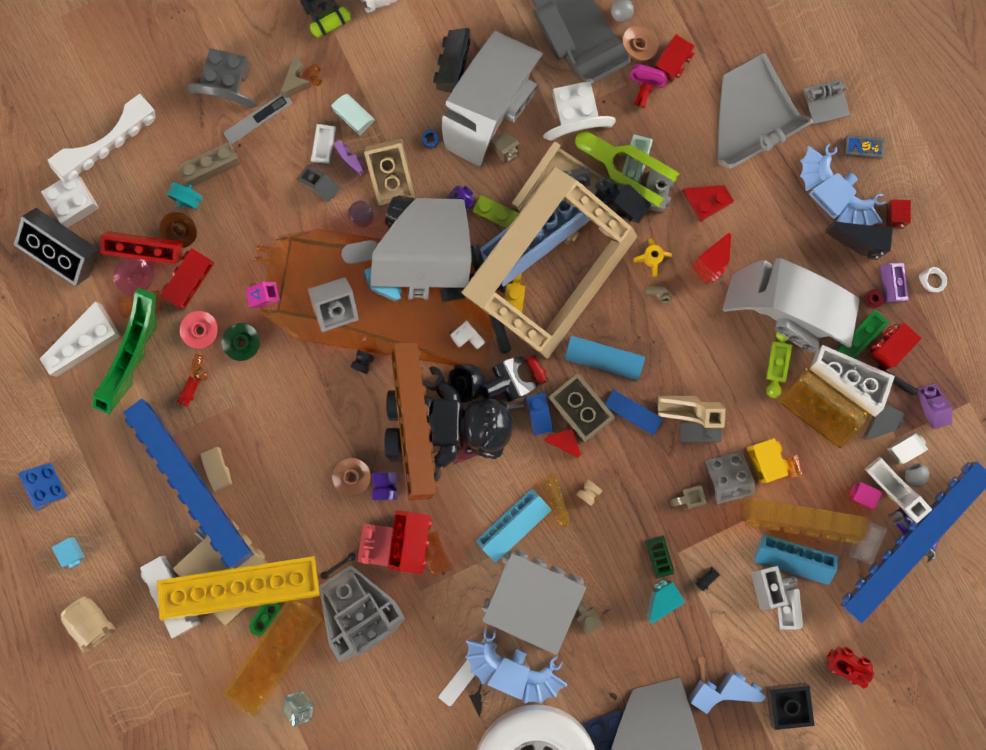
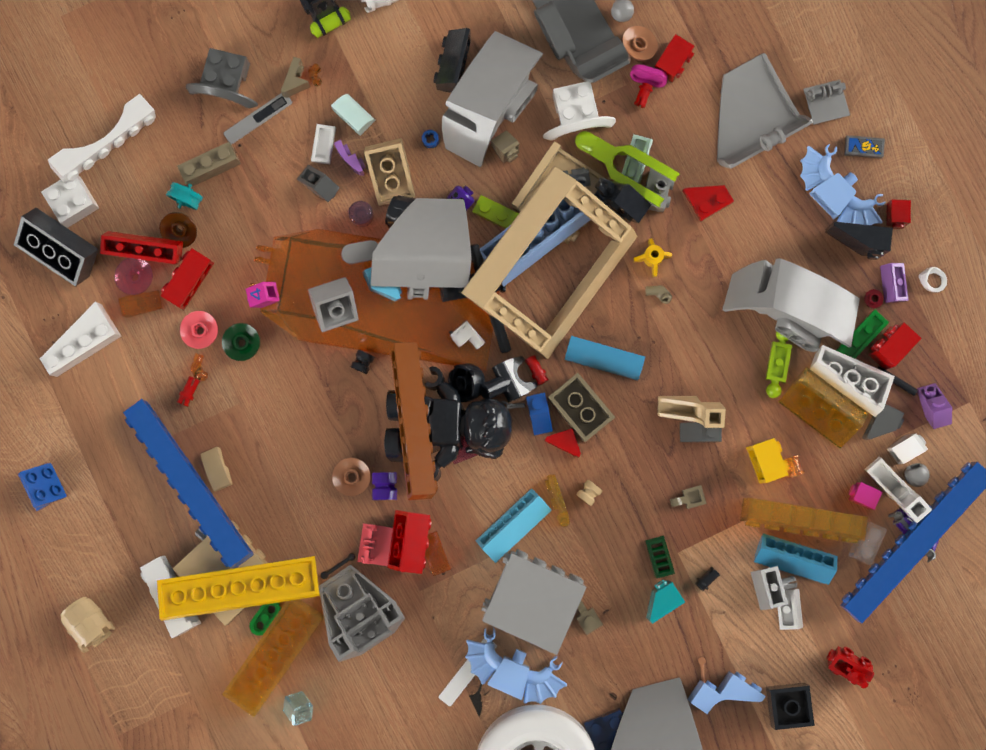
medium azure brick [52,537,85,569] -> none
green arch [92,288,157,415] -> none
yellow plate [505,273,526,313] -> none
blue tile [605,390,663,435] -> none
red slope [691,232,732,284] -> none
light grey bracket [706,451,755,504] -> none

